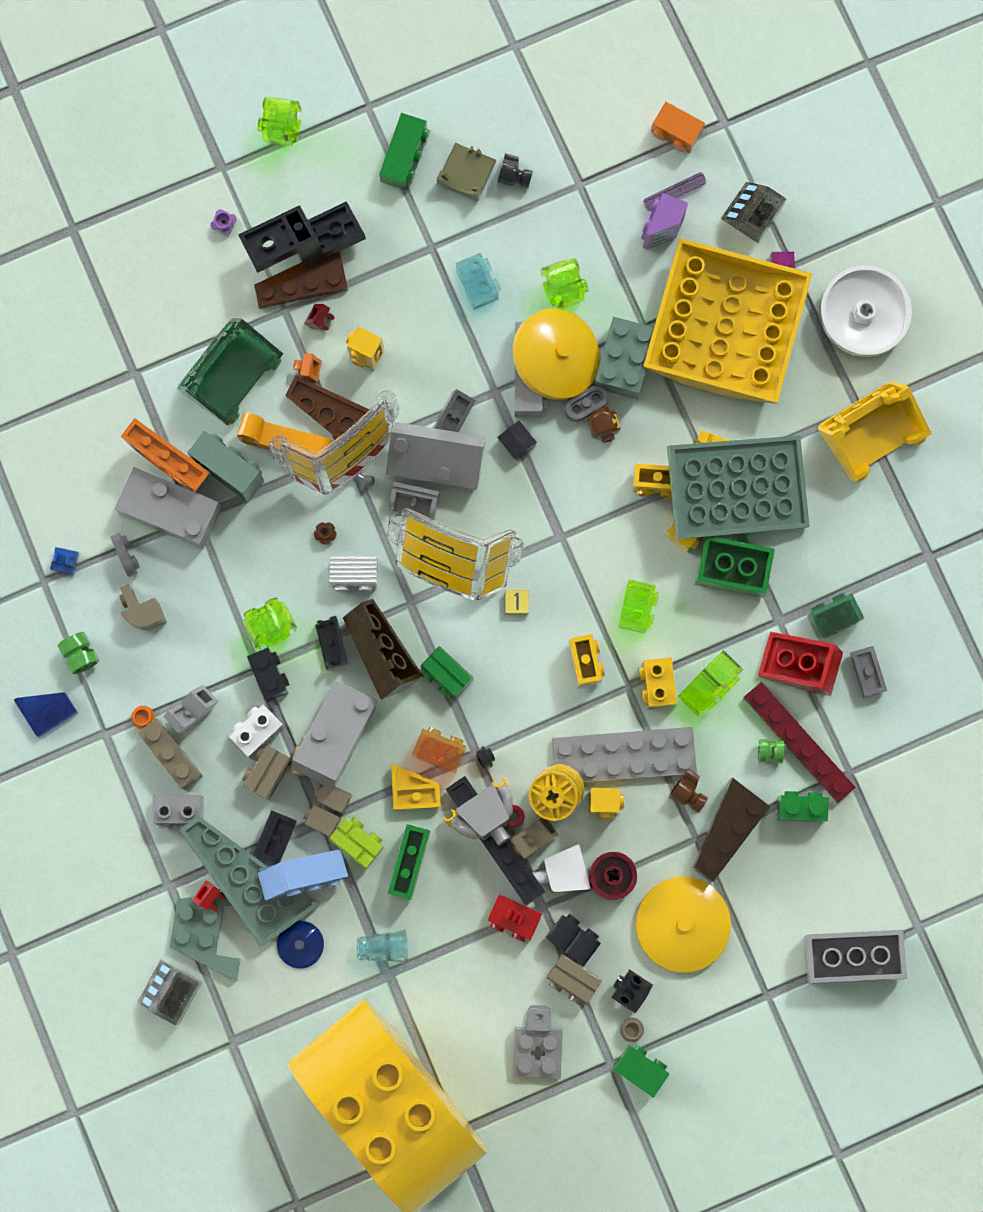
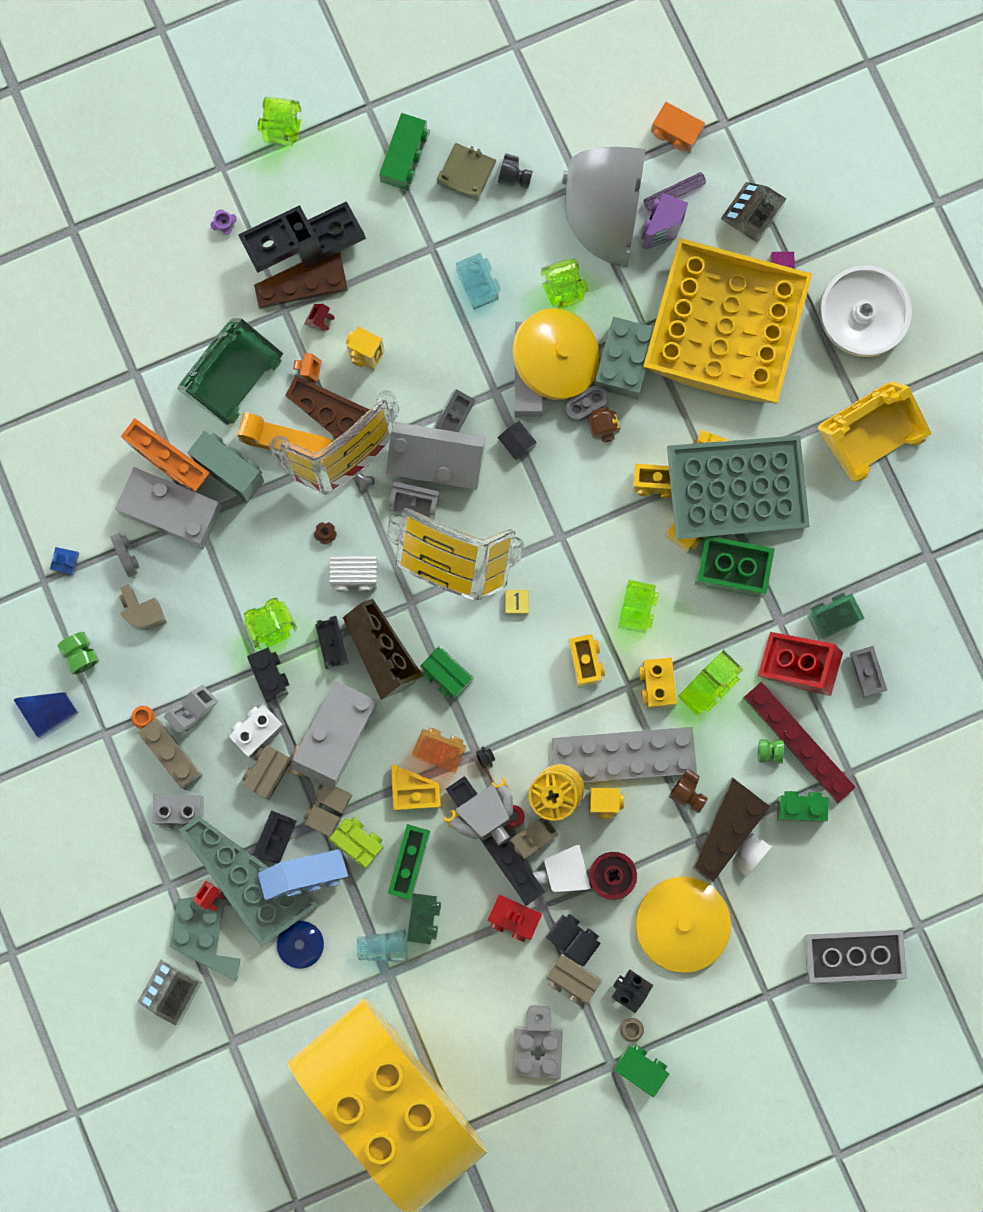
none -> clear green brick [407,893,441,944]
none -> light grey brick [562,147,646,267]
none -> white brick [736,833,771,877]

